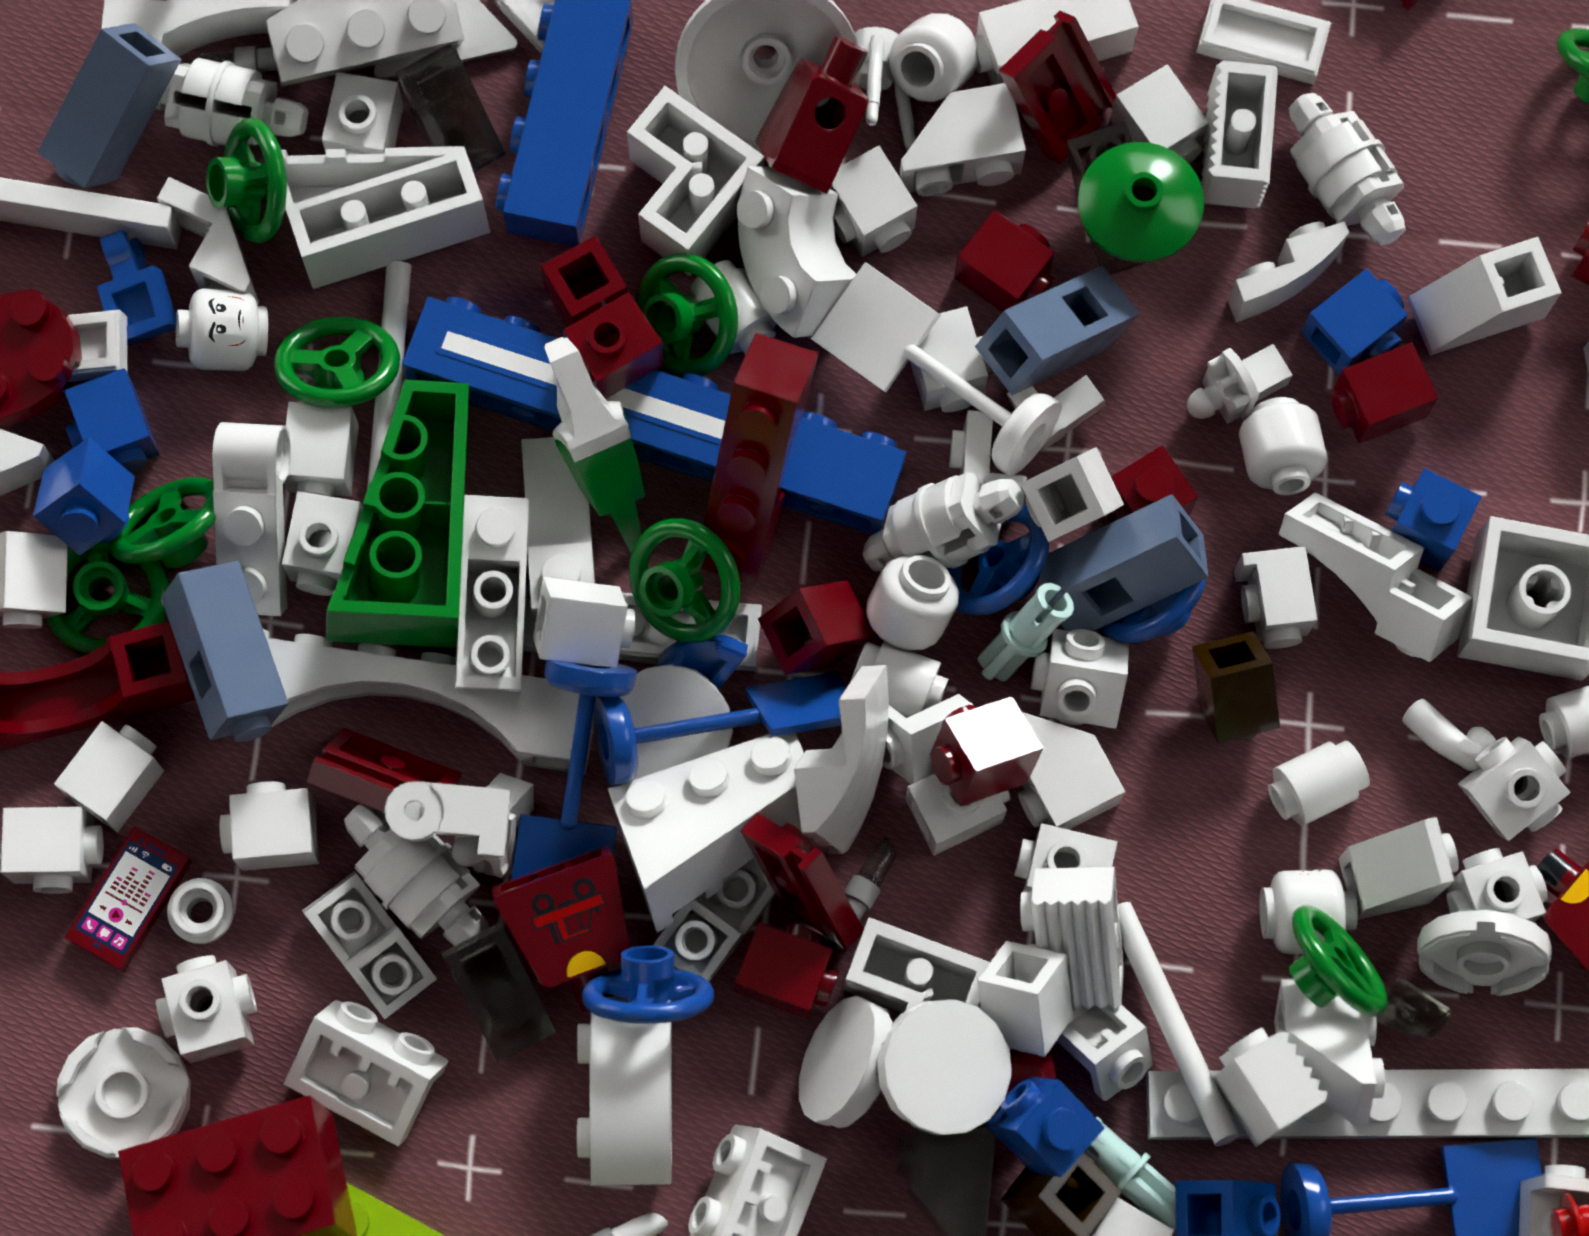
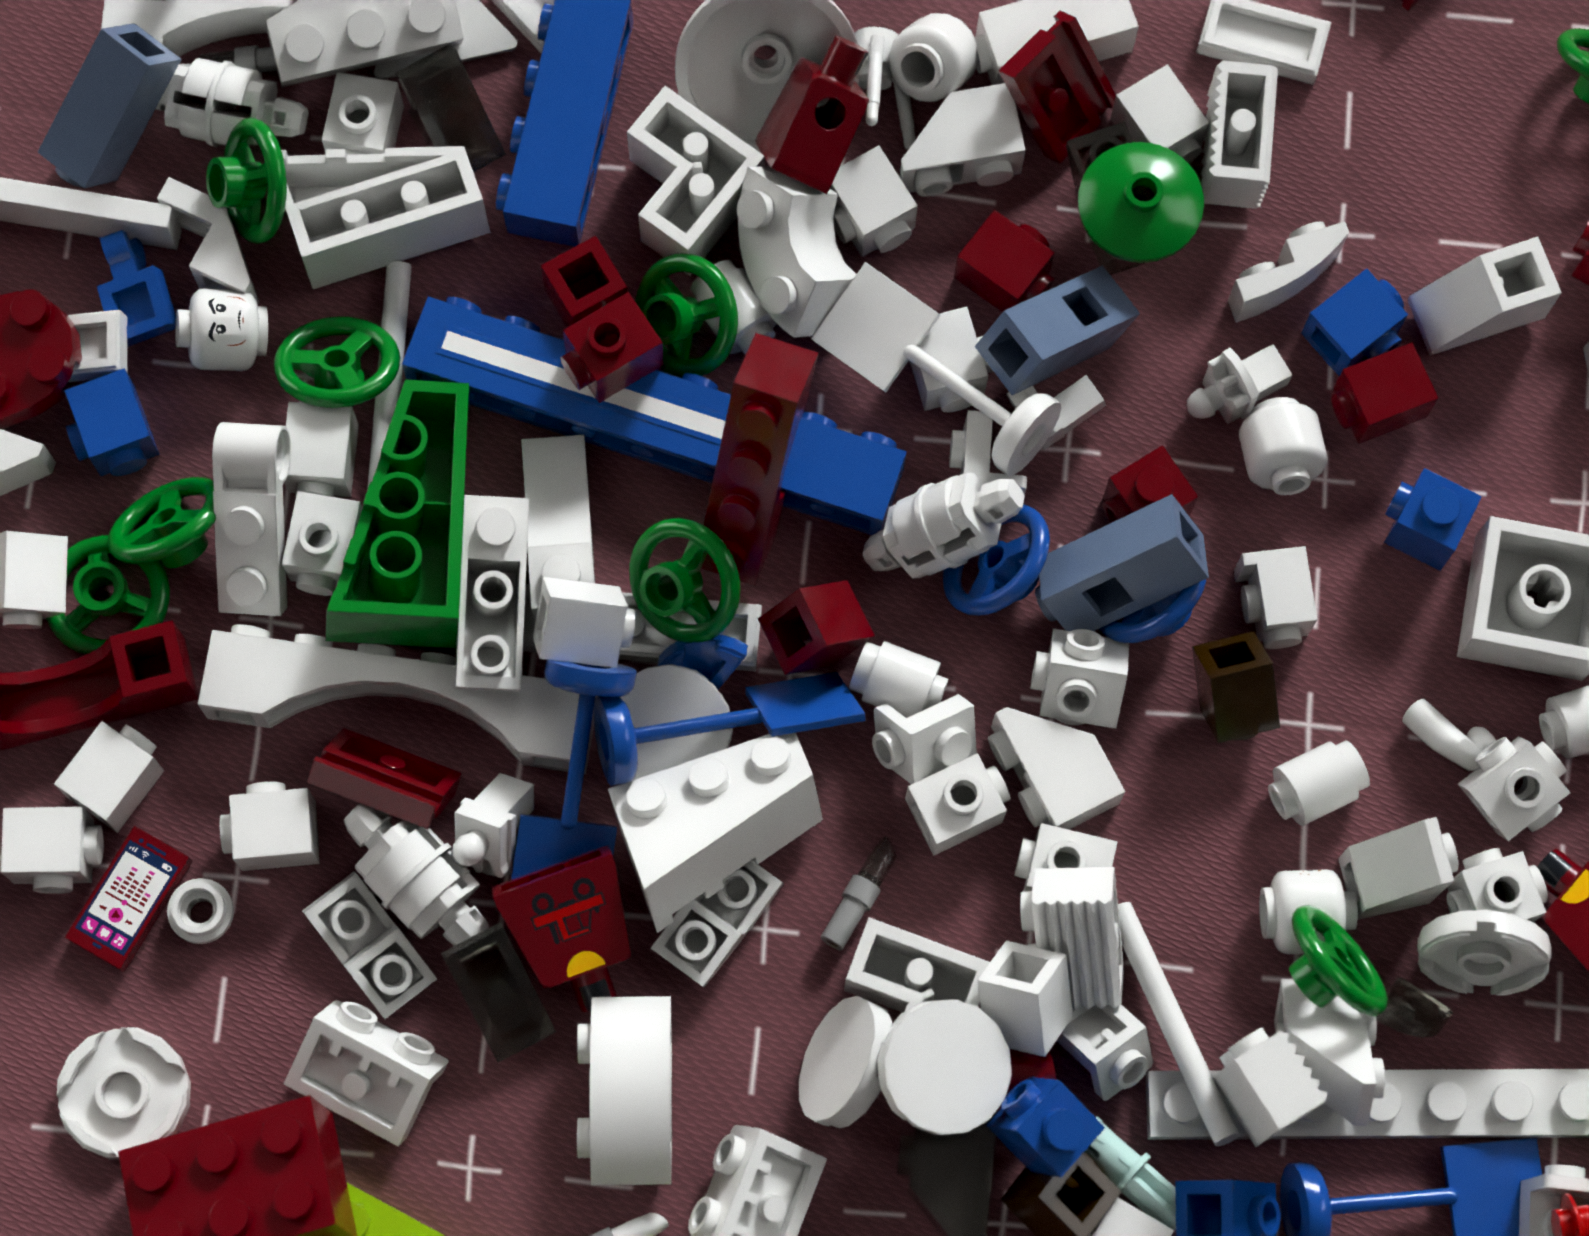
blue brick [33,437,135,555] -> none
white brick [156,955,257,1063] -> none
sand blue brick [161,560,289,742] -> none
white leg [385,781,511,859] -> none
animal [544,337,645,554] -> none
blue piece [581,945,715,1024] -> none
dark red brick [735,922,840,1020] -> none
dark red plate [740,813,864,949] -> none
white slope [794,665,889,855] -> none
white head [866,555,959,650] -> none
brick [930,696,1044,806] -> none
light aqua axle [978,583,1074,682] -> none
white brick [1020,447,1124,542] -> none
white slope [1279,492,1473,662] -> none
white piece [1289,93,1406,246] -> none

